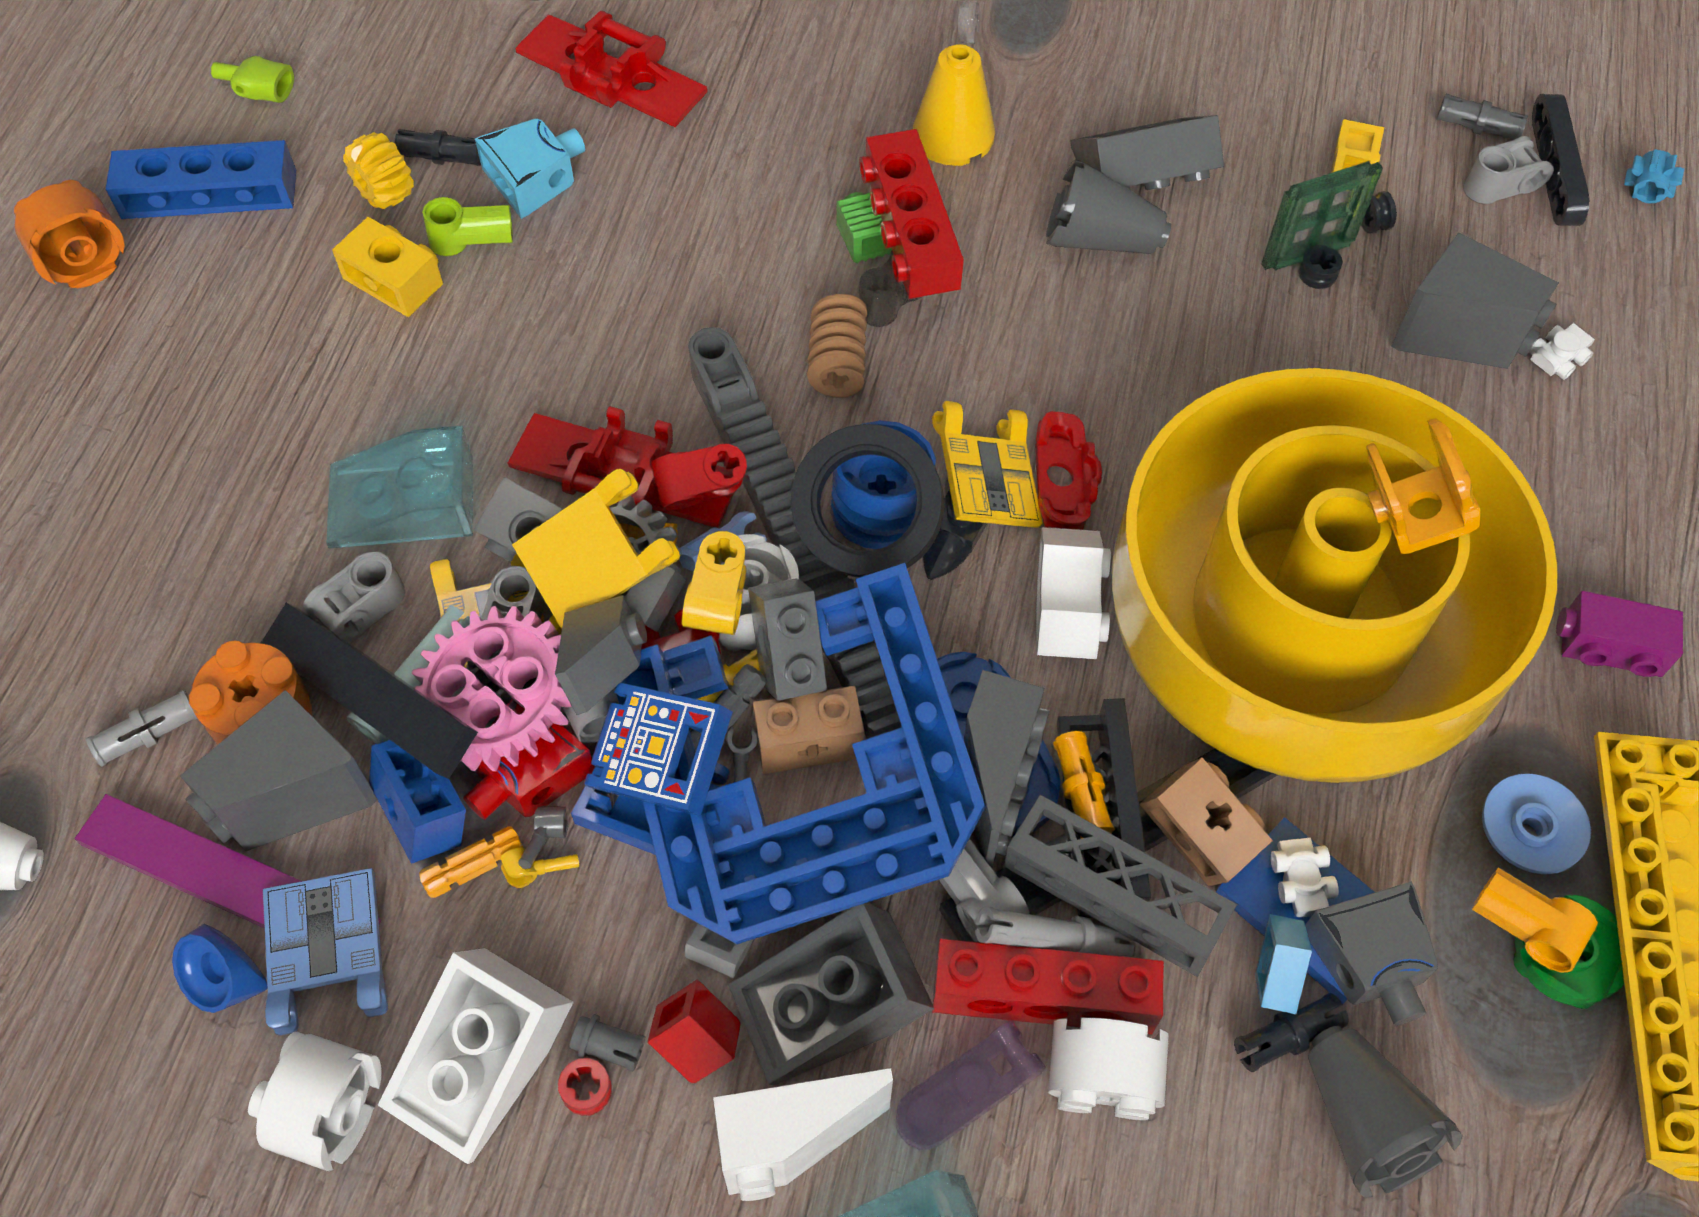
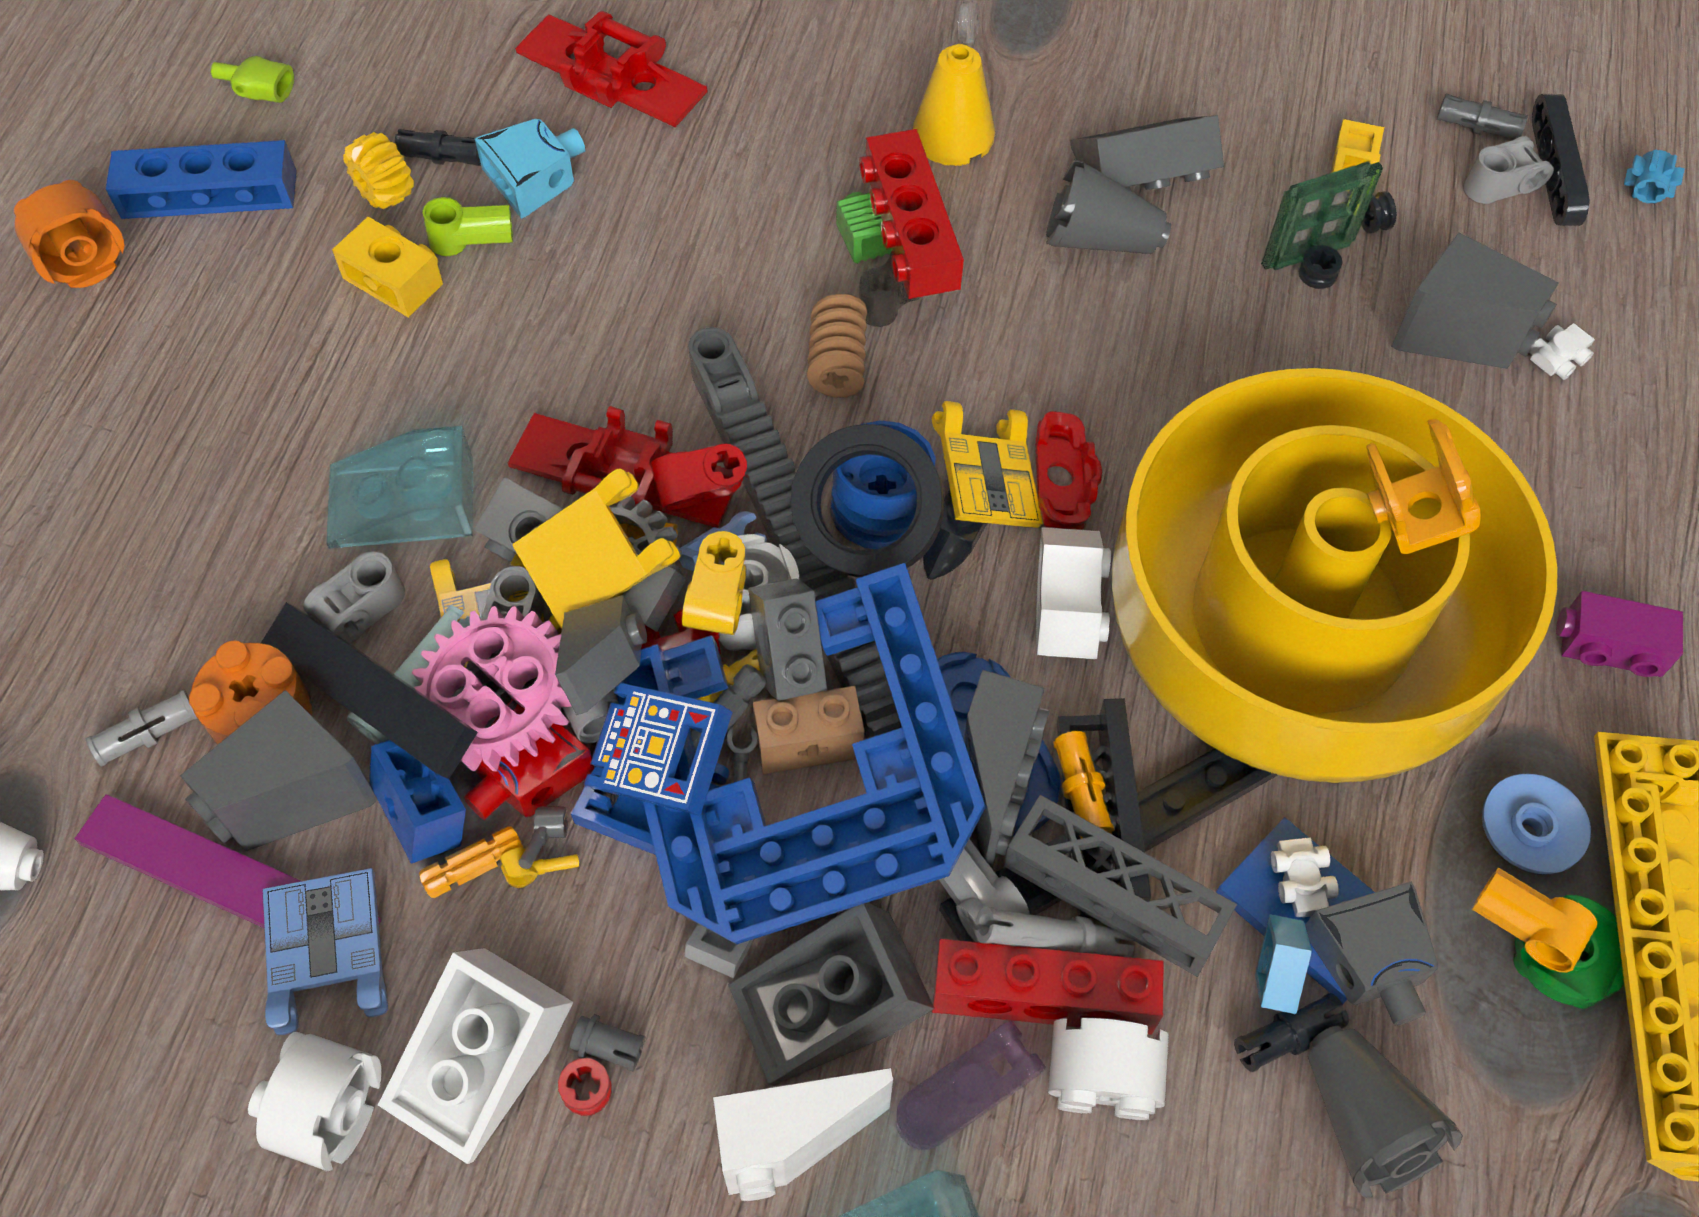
blue piece [172,924,268,1013] -> none
red panel [647,979,741,1083] -> none
medium nougat brick [1140,757,1273,886] -> none

